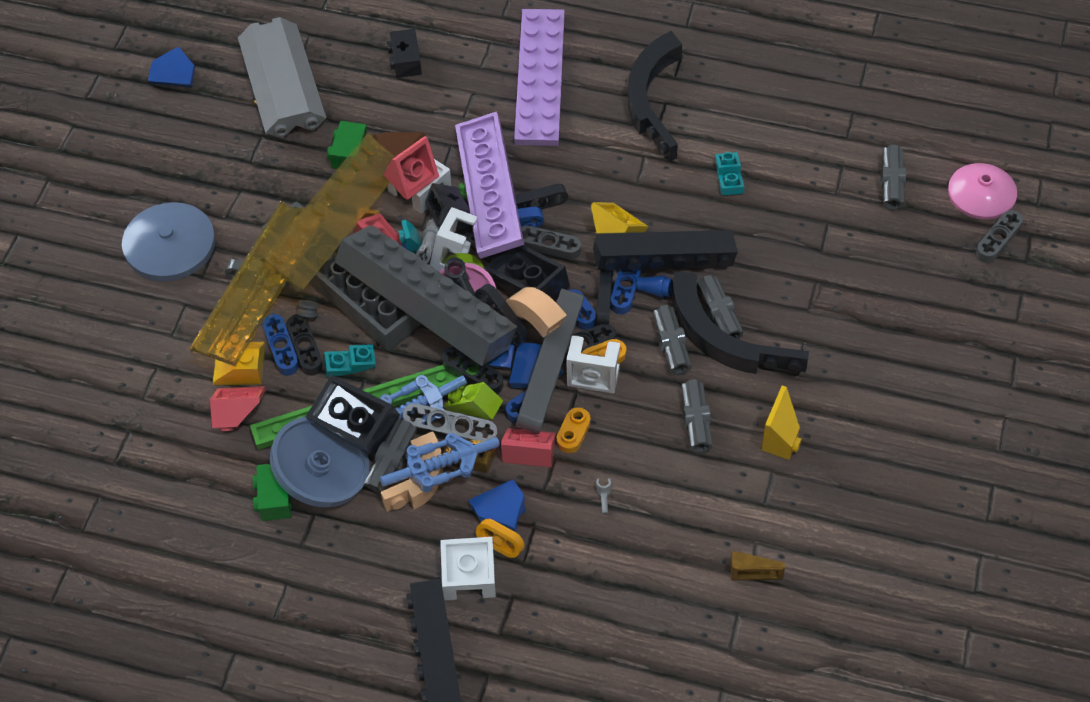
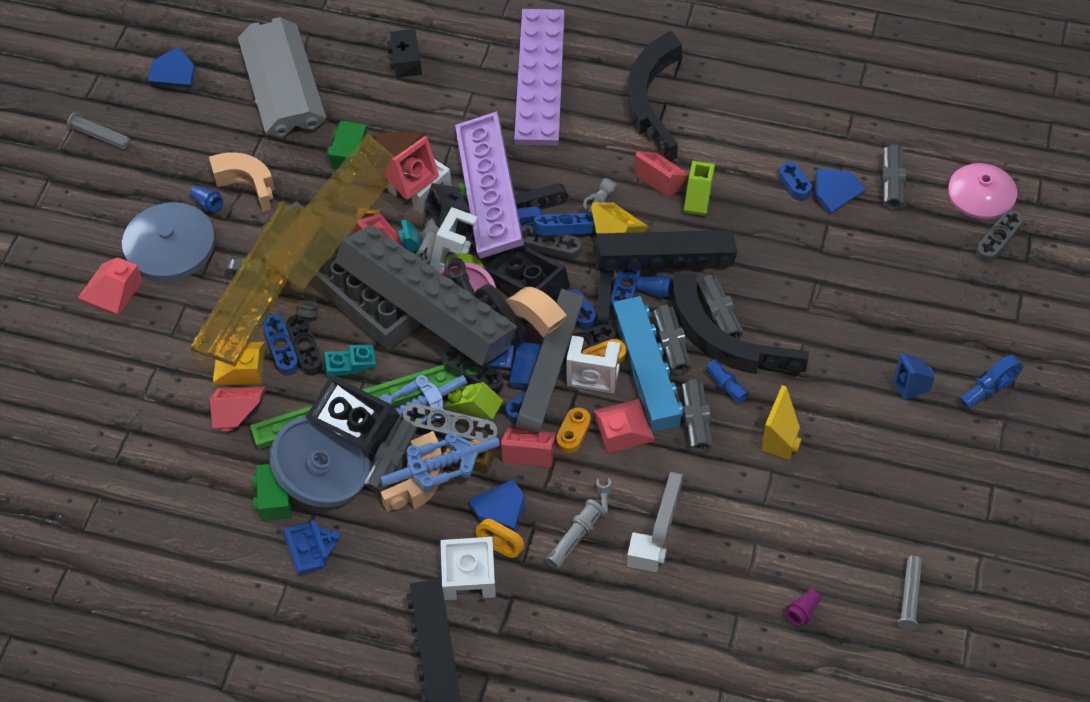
teal slope [715,152,744,196] -> none
pearl gold slope [730,551,785,580] -> none
none -> light grey axle [67,112,130,149]
none -> coral slope [78,257,143,316]
none -> blue cone [190,186,223,212]
none -> light nougat arch [209,153,275,212]
none -> blue slope [283,519,341,576]
none -> blue beam [533,213,596,236]
none -> light grey pin [546,499,606,569]
none -> light grey piece [583,178,617,211]
none -> coral slope [593,399,655,454]
none -> dark azure brick [613,296,684,433]
none -> white brick [627,532,667,572]
none -> coral slope [635,151,689,198]
none -> light grey beam [652,472,683,545]
none -> lime slope [684,161,715,216]
none -> blue pin [705,359,749,404]
none -> blue beam [779,162,812,201]
none -> magenta cone [785,589,821,627]
none -> blue slope [813,169,866,215]
none -> blue slope [893,353,934,400]
none -> light grey axle [897,555,922,631]
none -> blue pin [960,355,1023,410]

